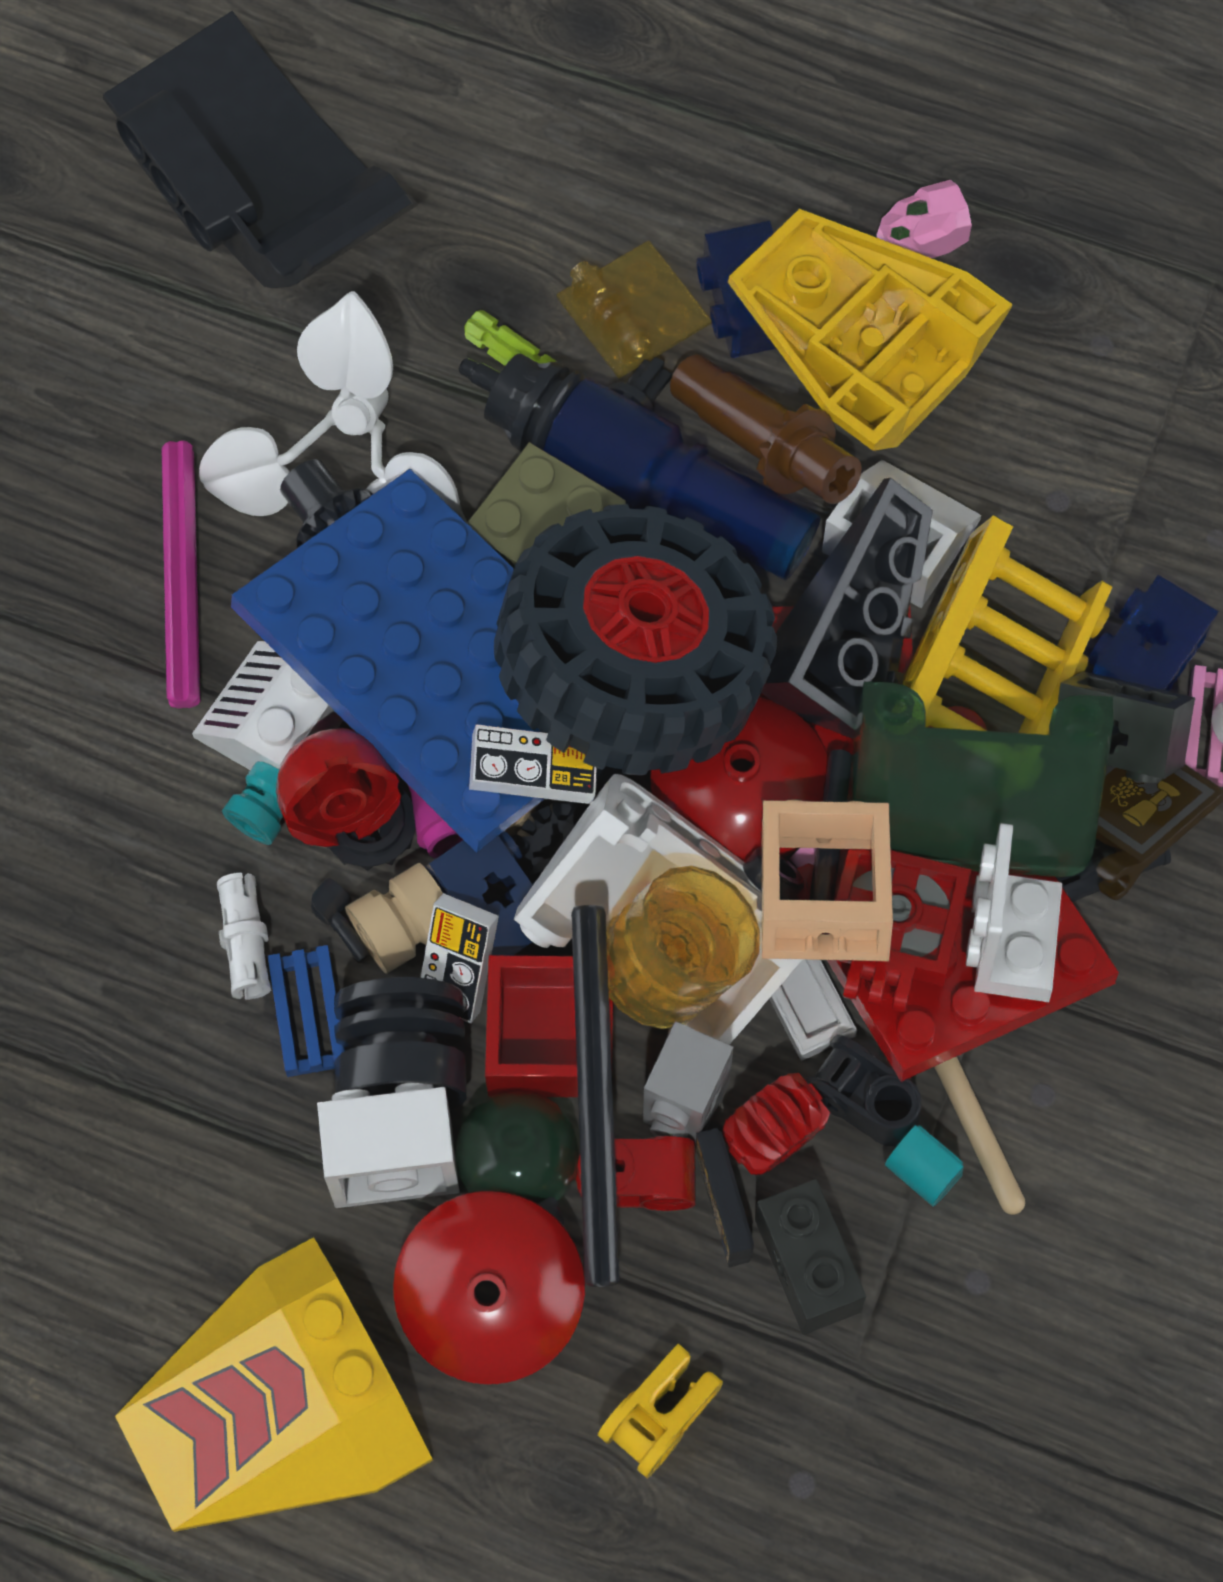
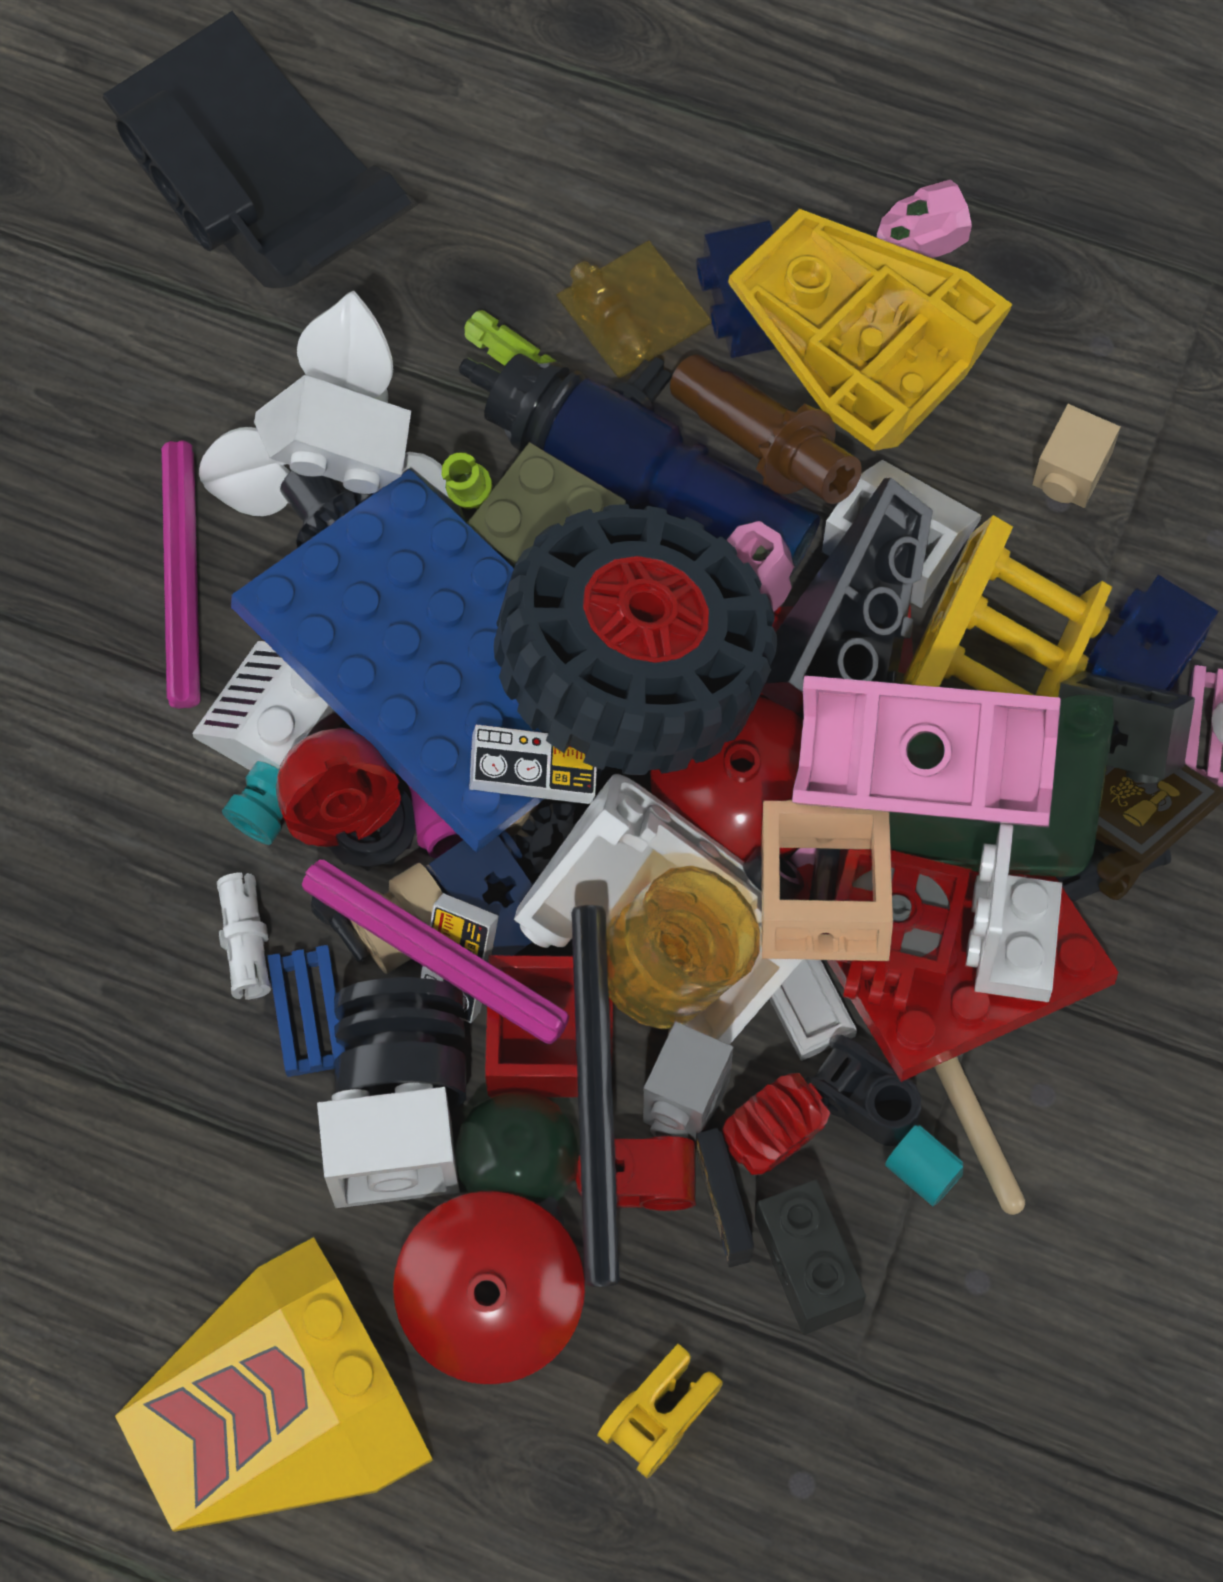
none -> white slope [254,375,411,494]
none -> dark pink axle [302,860,569,1044]
none -> lime axle [441,453,492,511]
none -> bright pink rock [727,521,794,612]
none -> bright pink piece [792,676,1061,828]
none -> tan brick [1032,404,1121,508]

